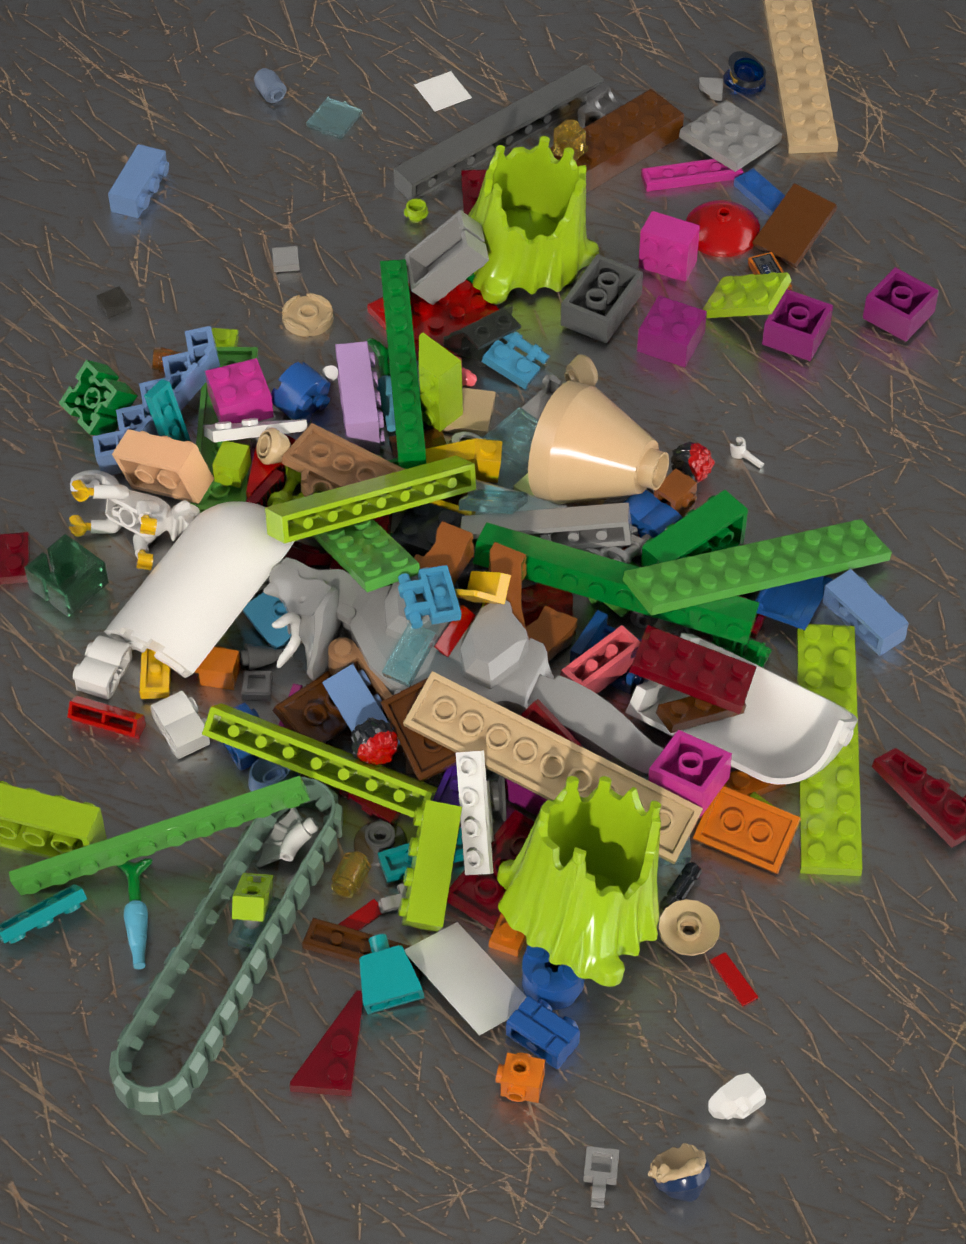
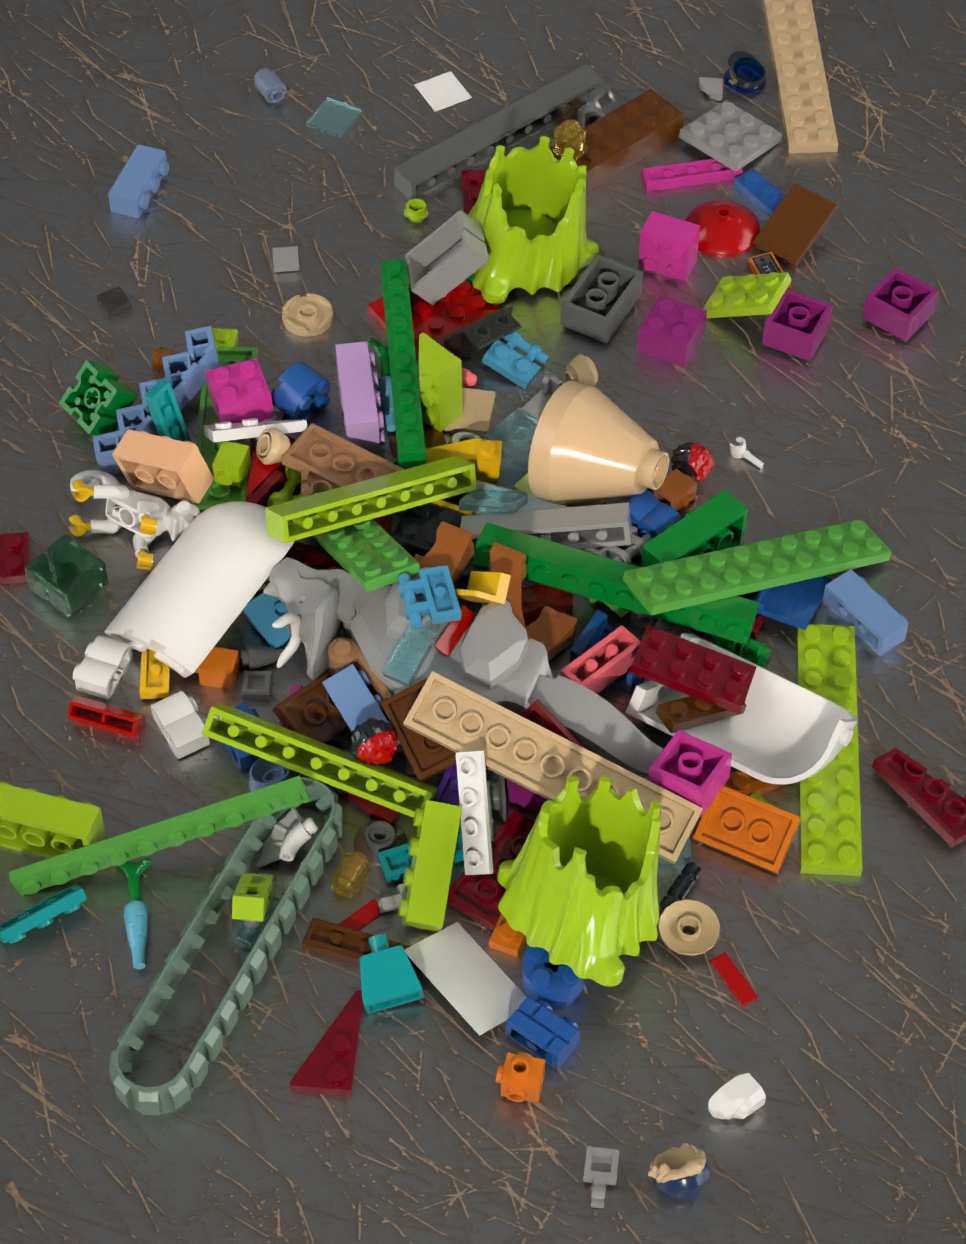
white piece [321,365,338,382] -> none

